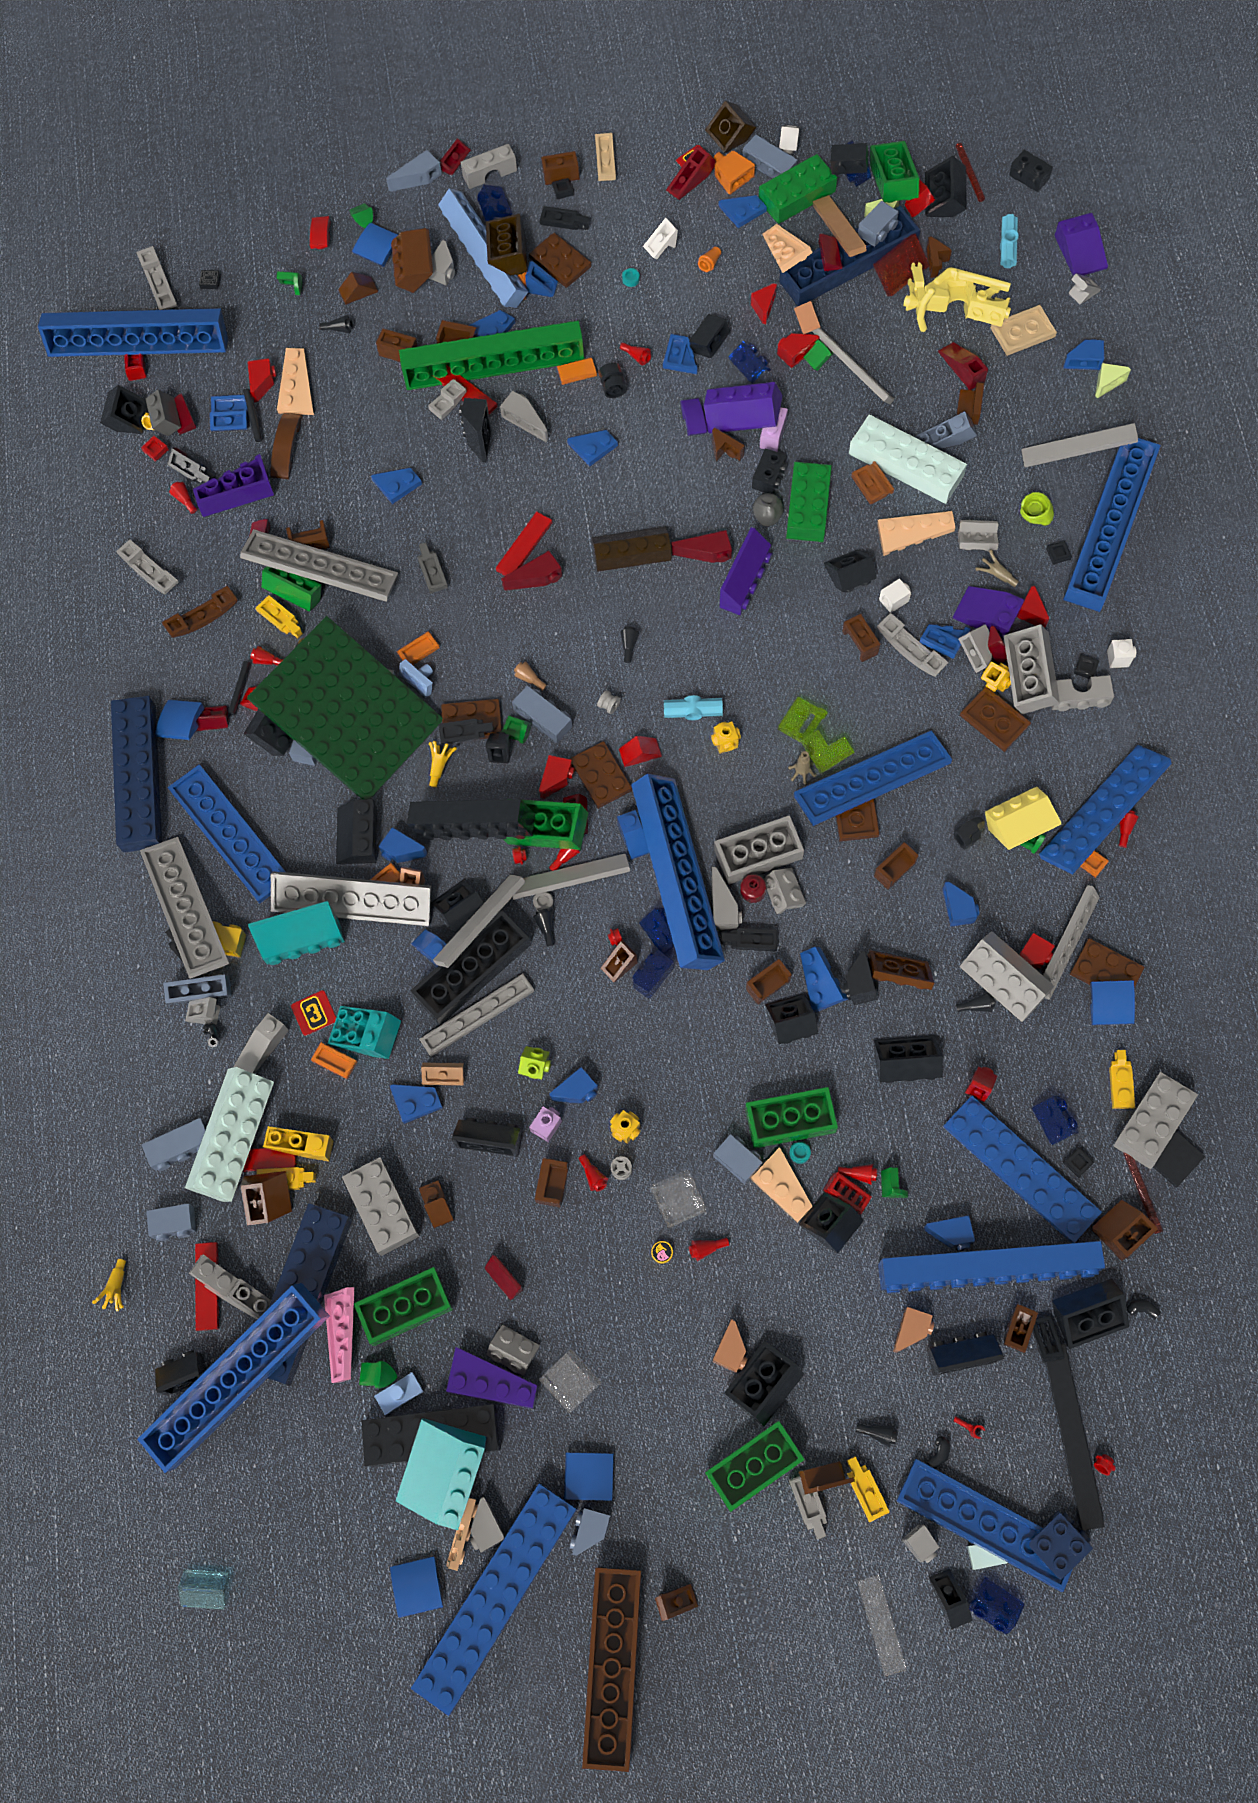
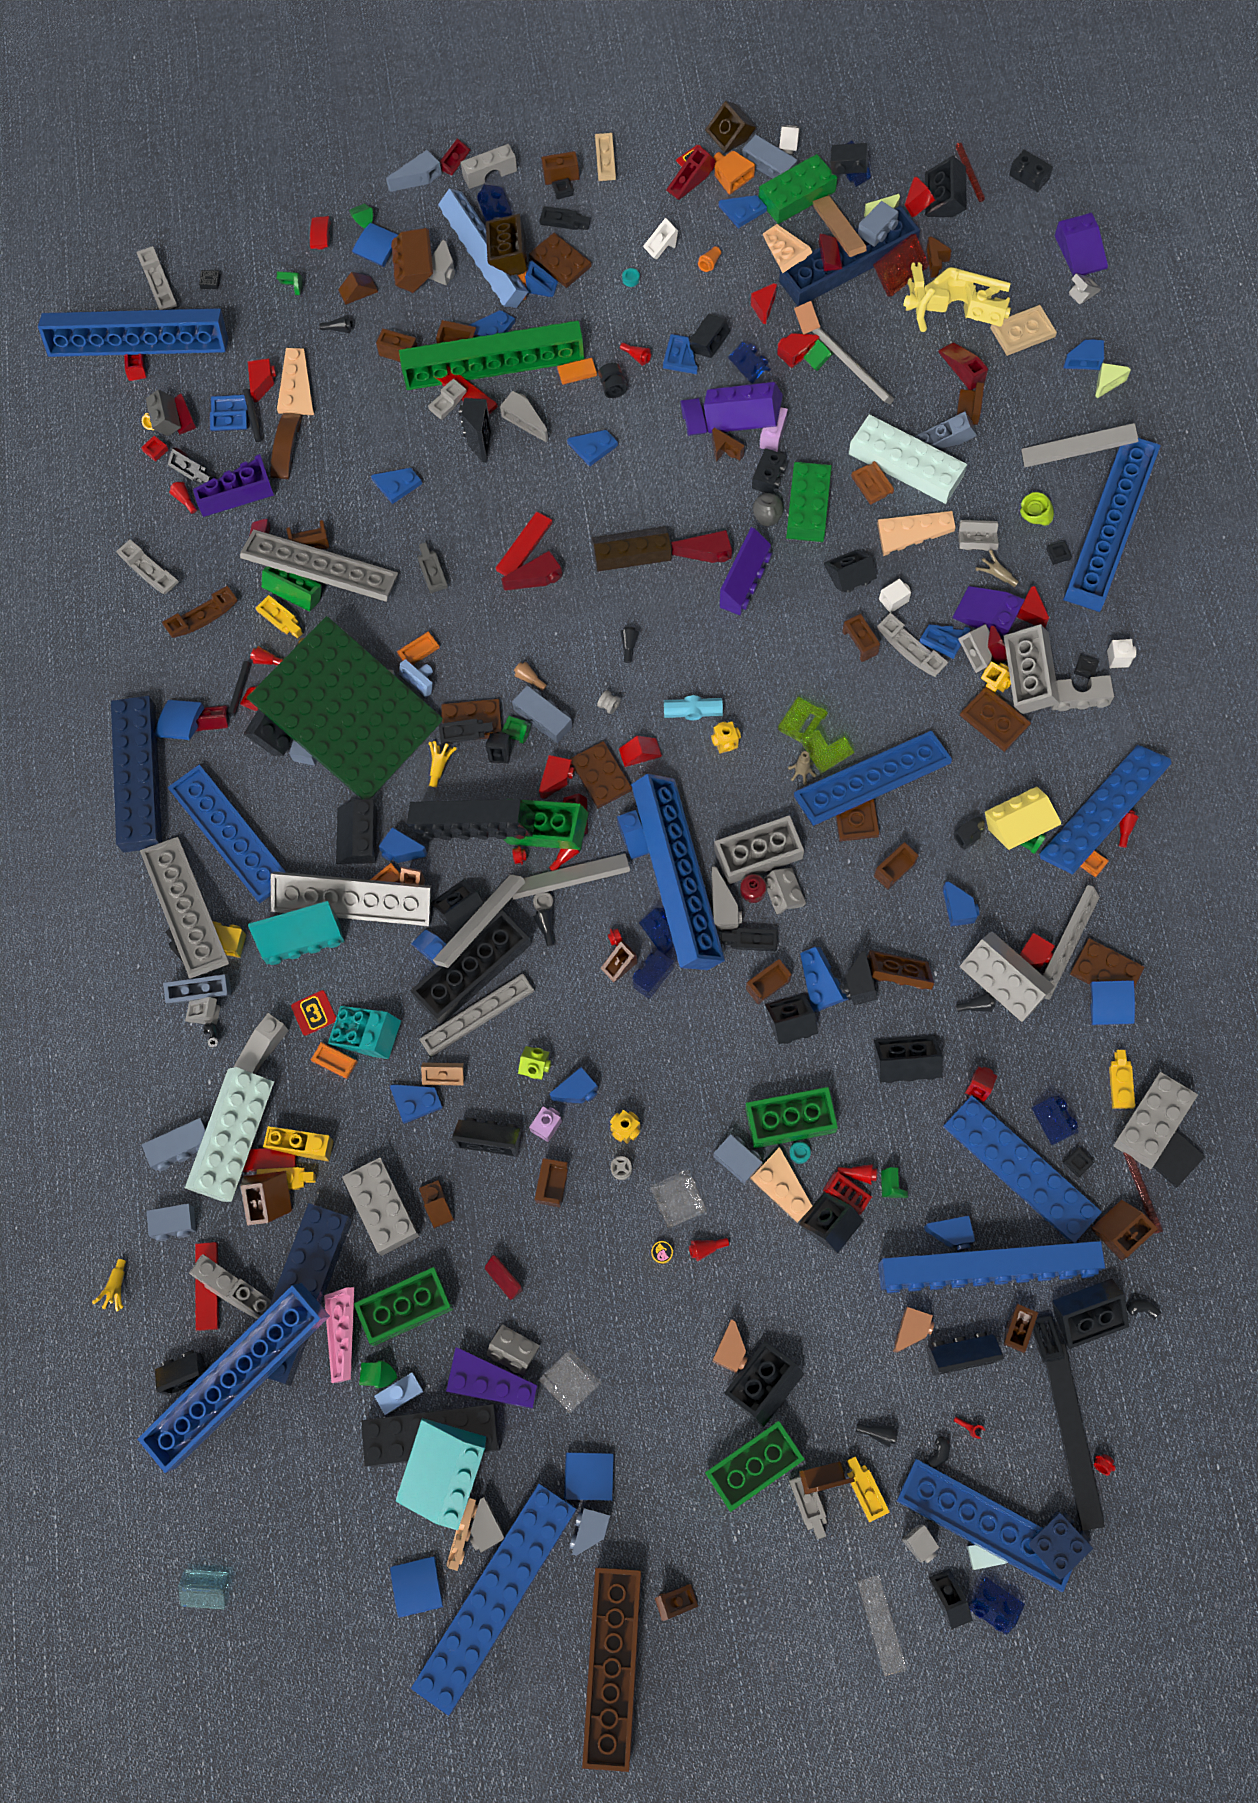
black slope [100,385,148,434] -> none
red cone [579,1154,608,1192] -> none
green brick [870,141,919,203] -> none
medium azure piece [1000,214,1019,268] -> none

